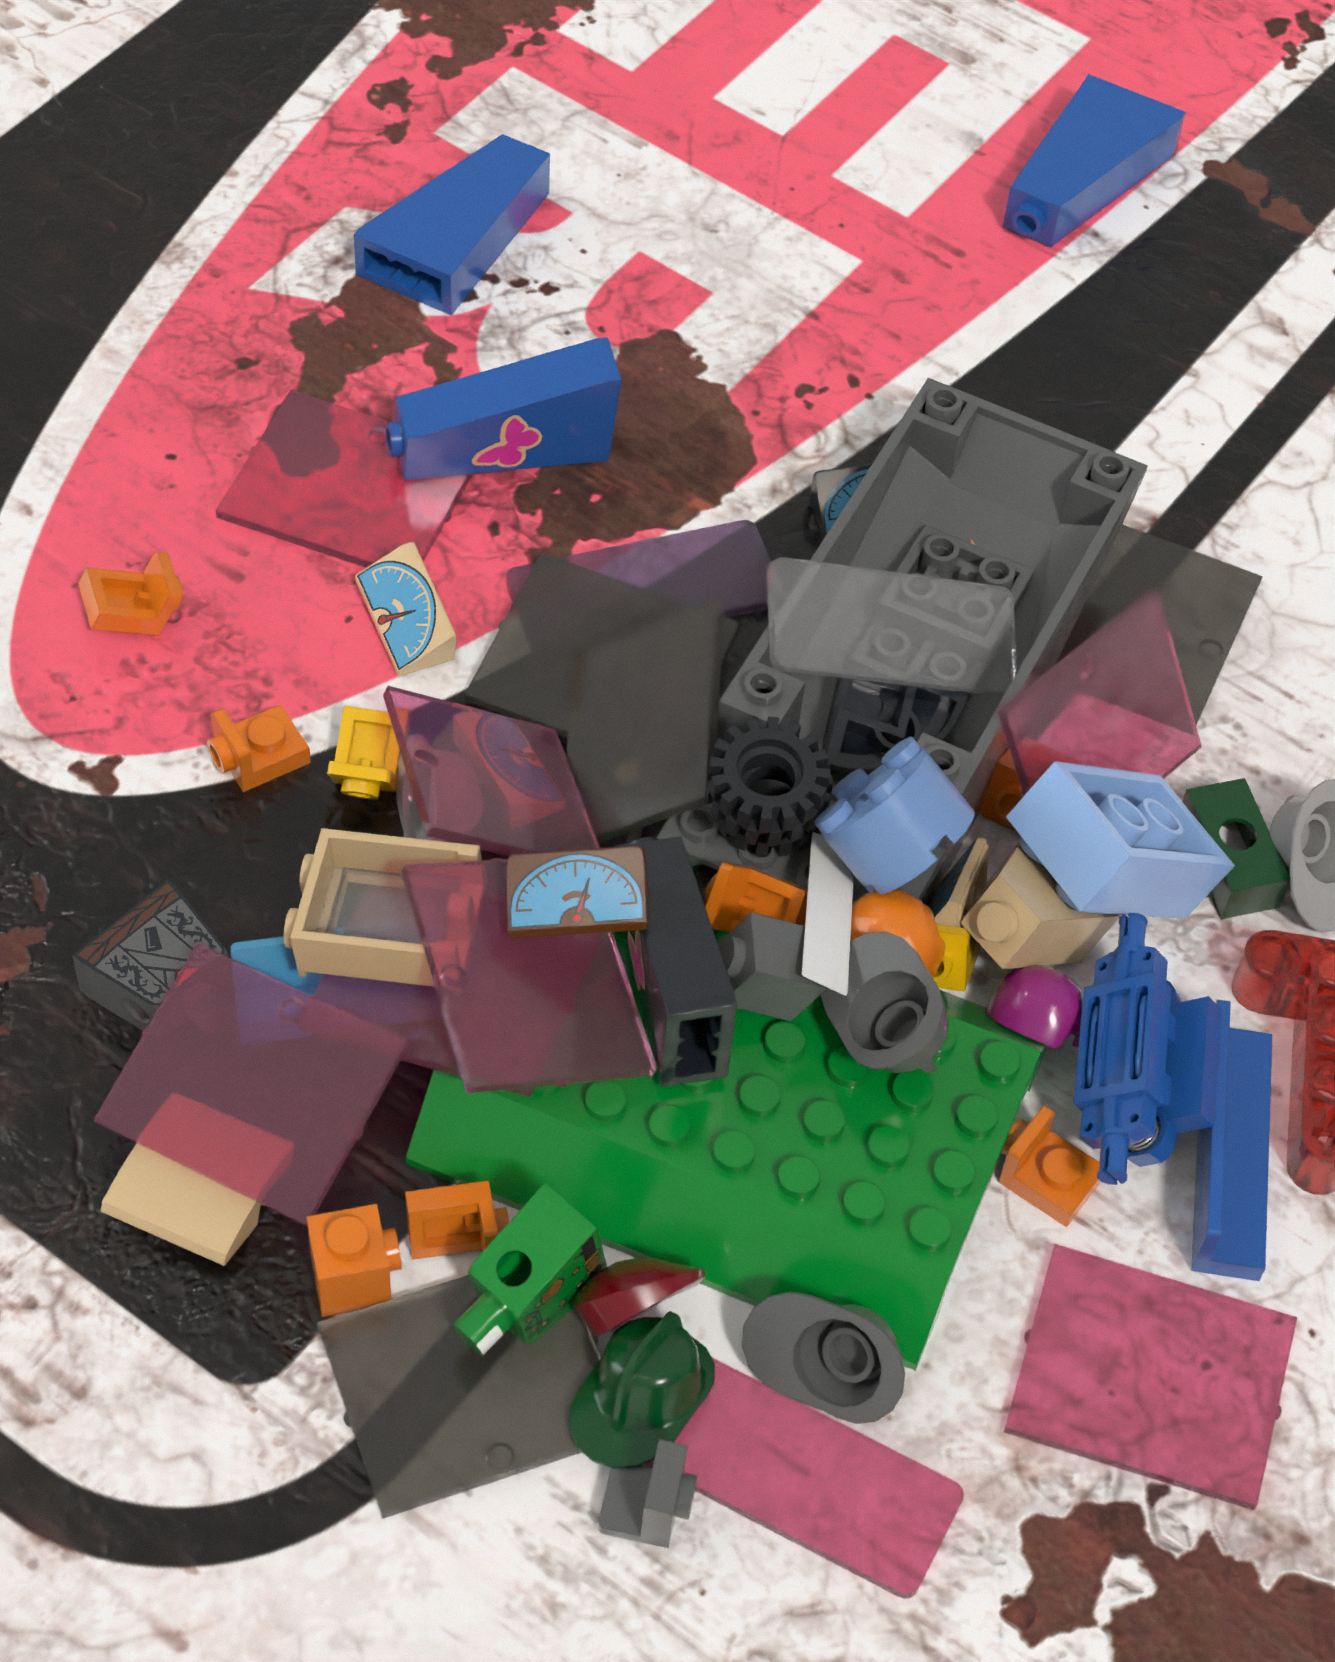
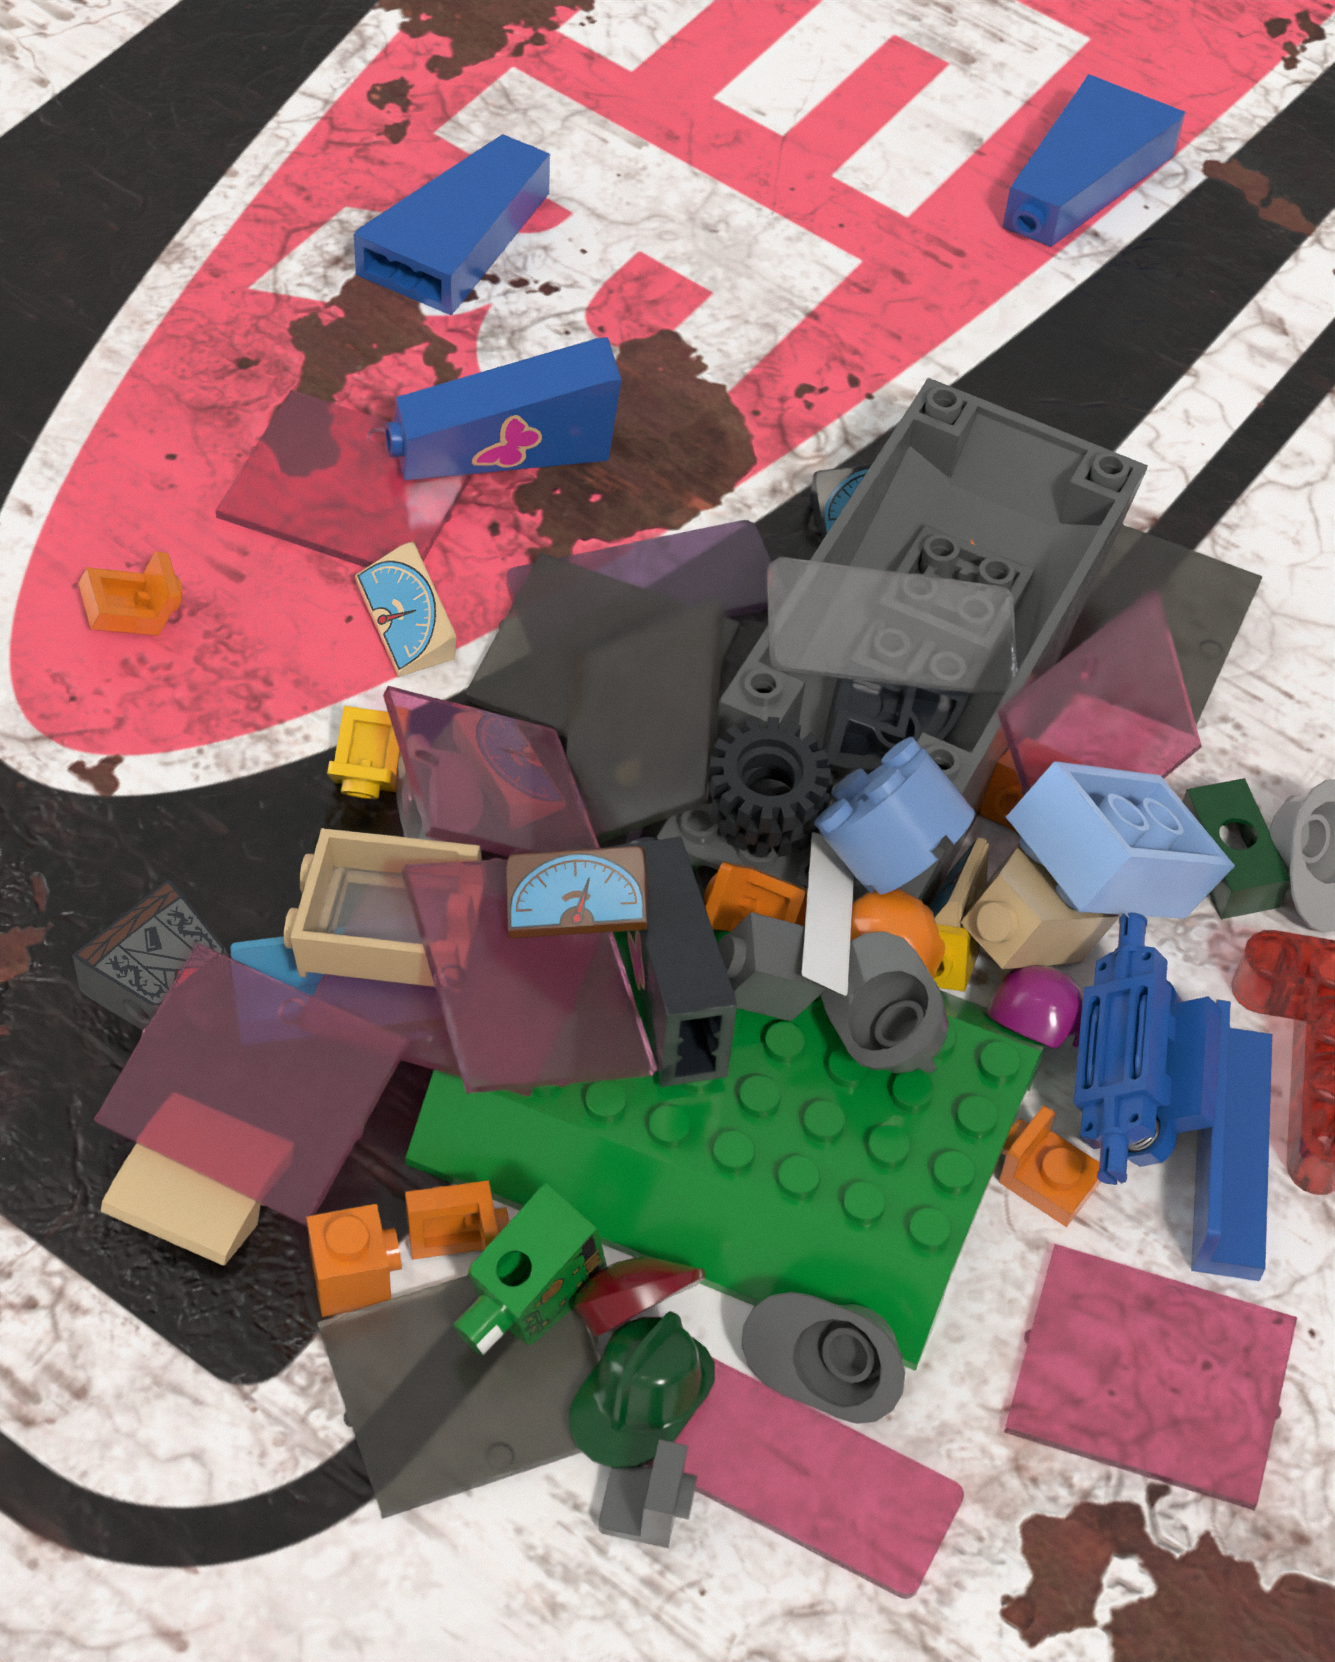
orange bracket [207,704,311,792] -> none

